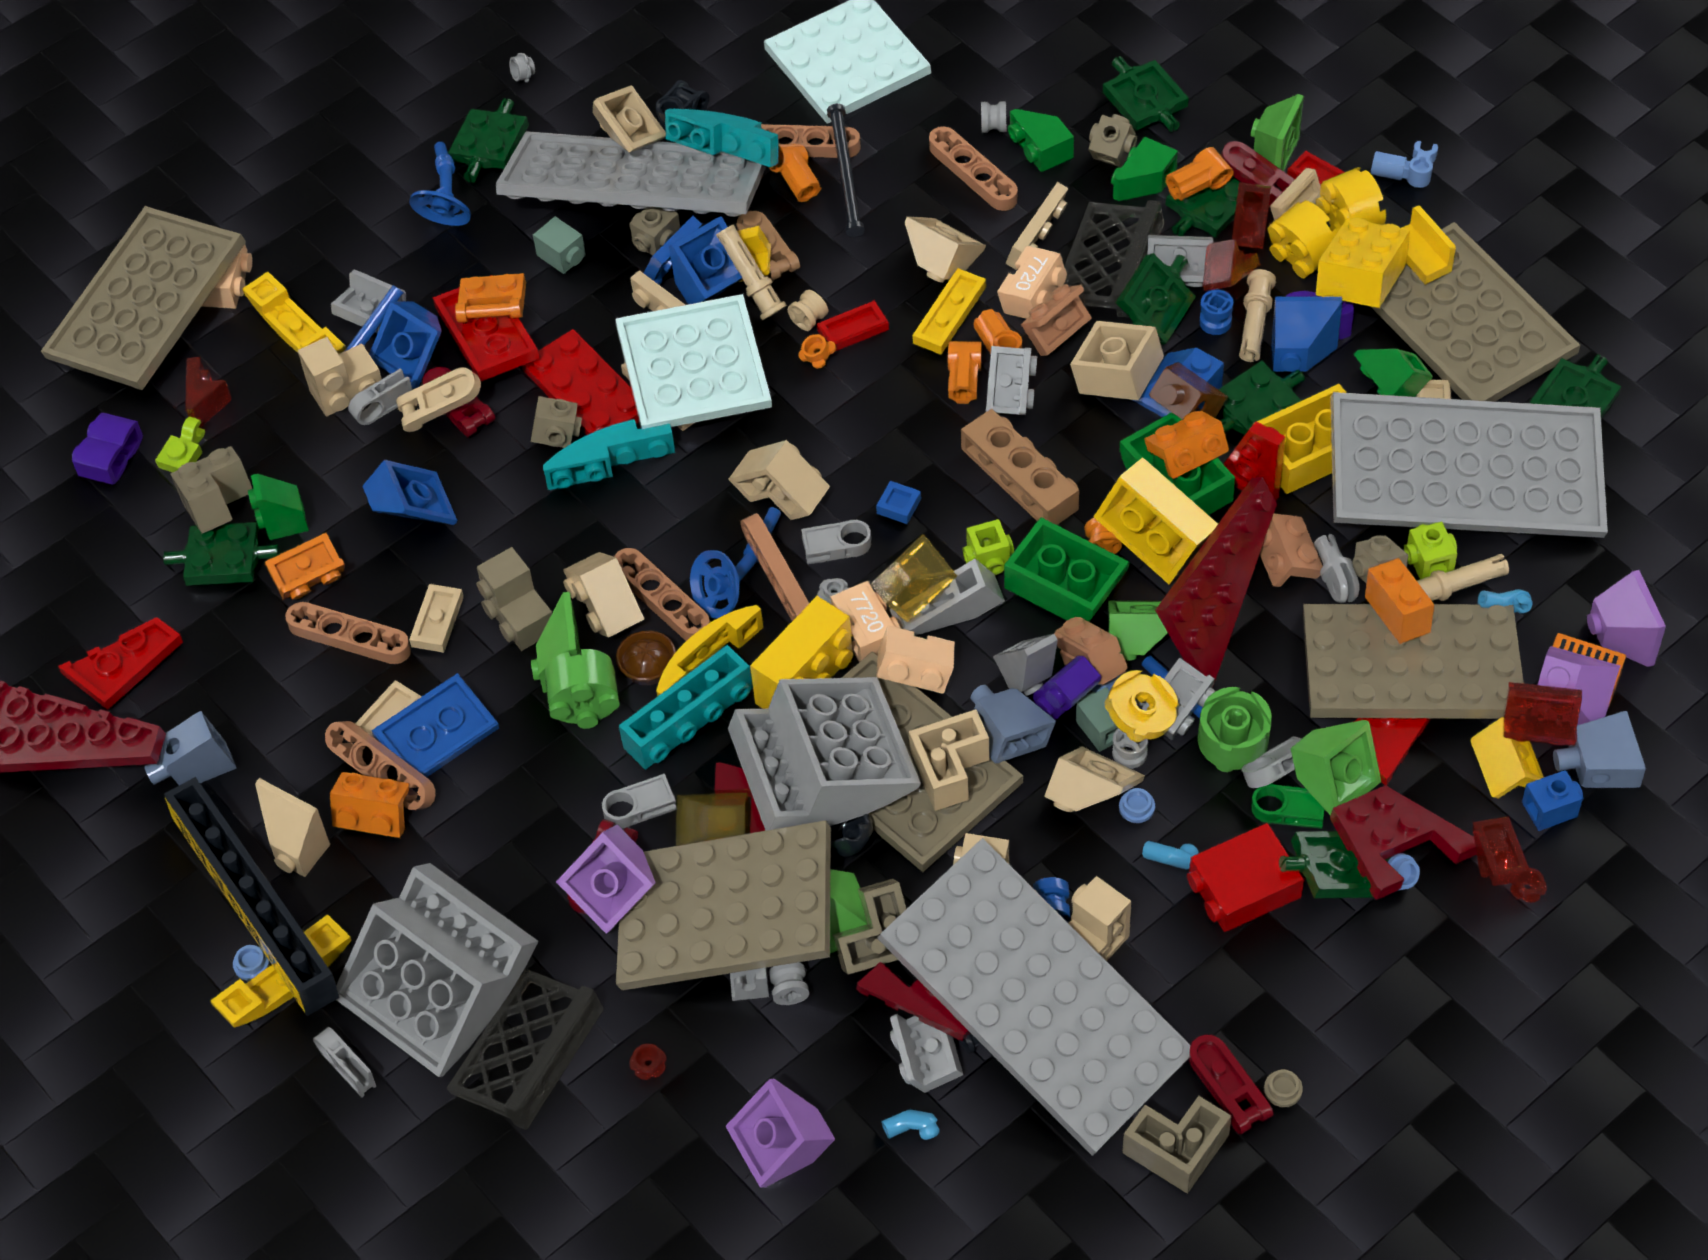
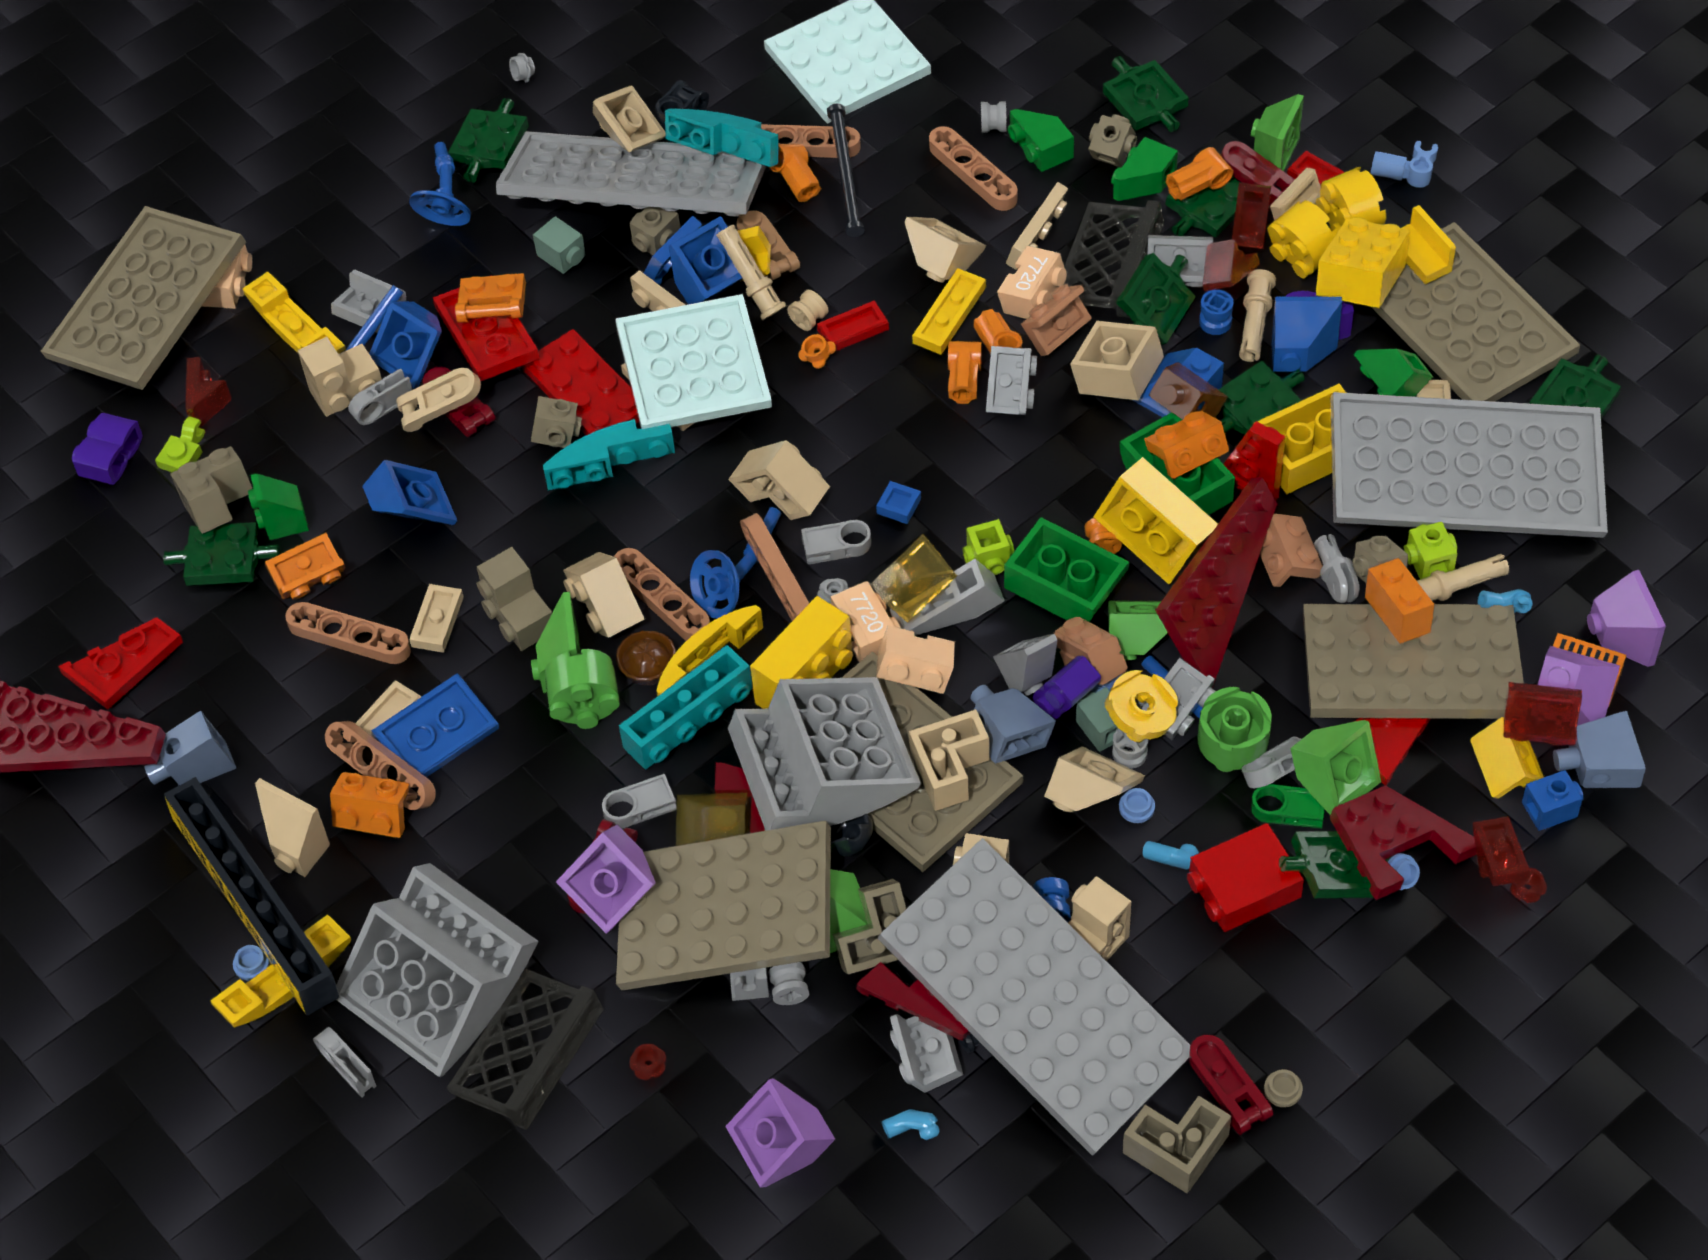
medium nougat brick [961,409,1079,525] -> none

